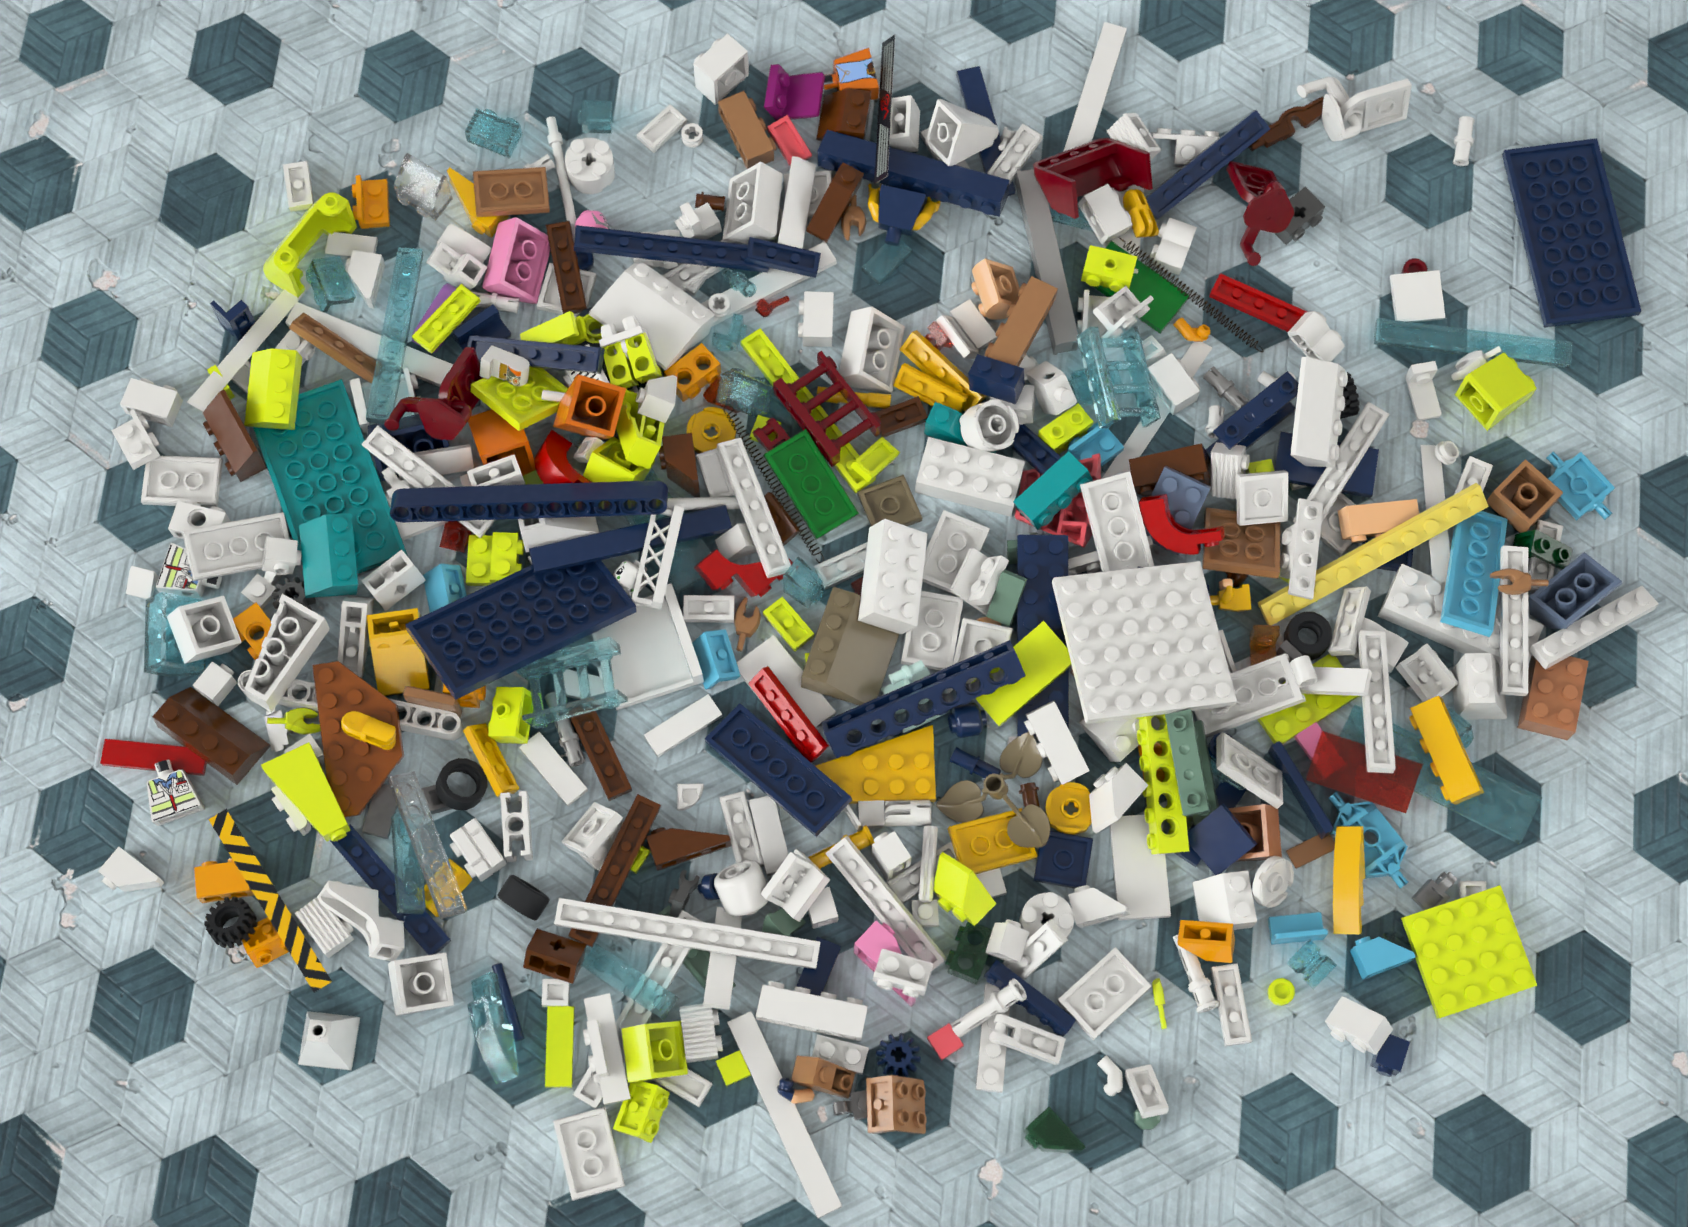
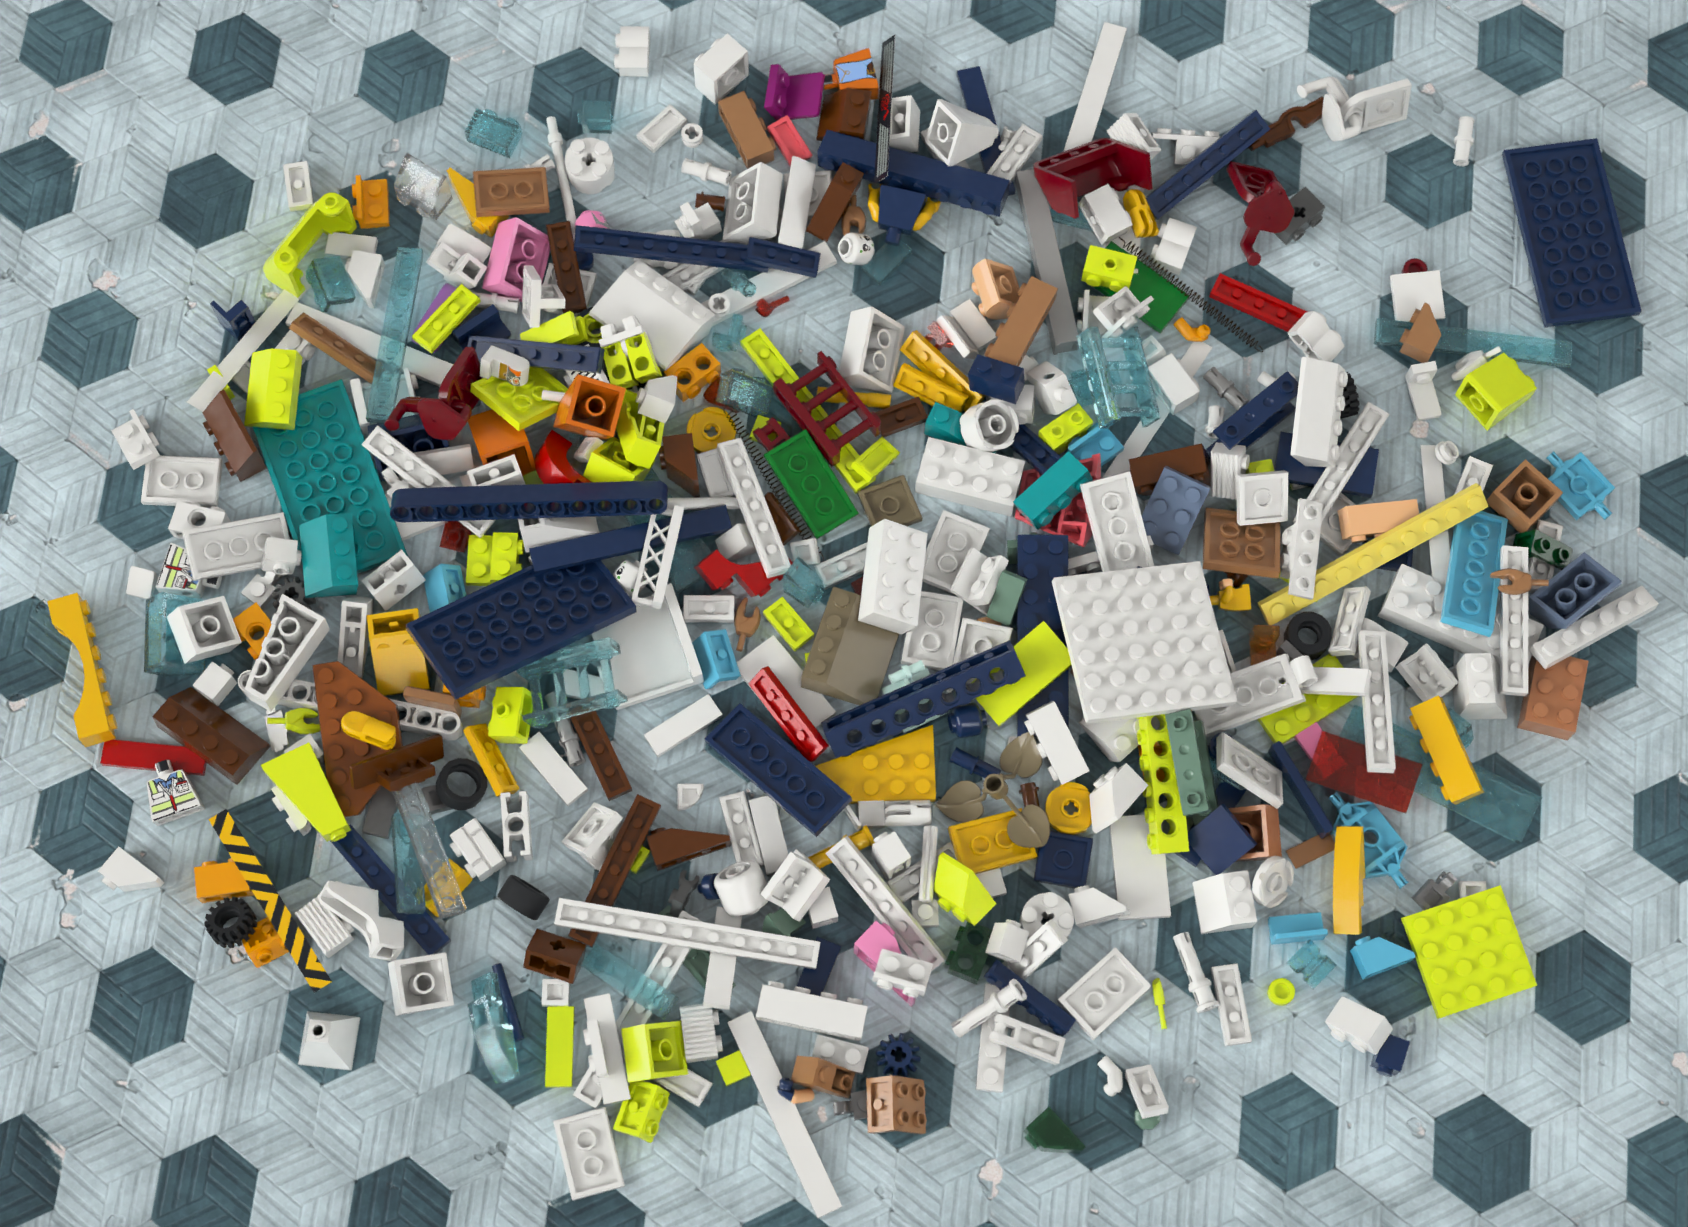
white brick [120,378,183,427] -> none
white brick [798,291,834,347] -> none
coral tile [927,1023,964,1061] -> none
red arch [1139,494,1225,555] -> none
light orange slope [1177,920,1235,963] -> none
none -> yellow arch [47,593,118,747]
none -> reddish brown bracket [349,734,444,792]
none -> white bracket [522,265,565,328]
none -> white brick [614,26,650,77]
none -> white pin [681,158,732,186]
none -> white tile [790,538,820,568]
none -> white head [838,232,875,265]
none -> medium nougat slope [1399,303,1441,363]

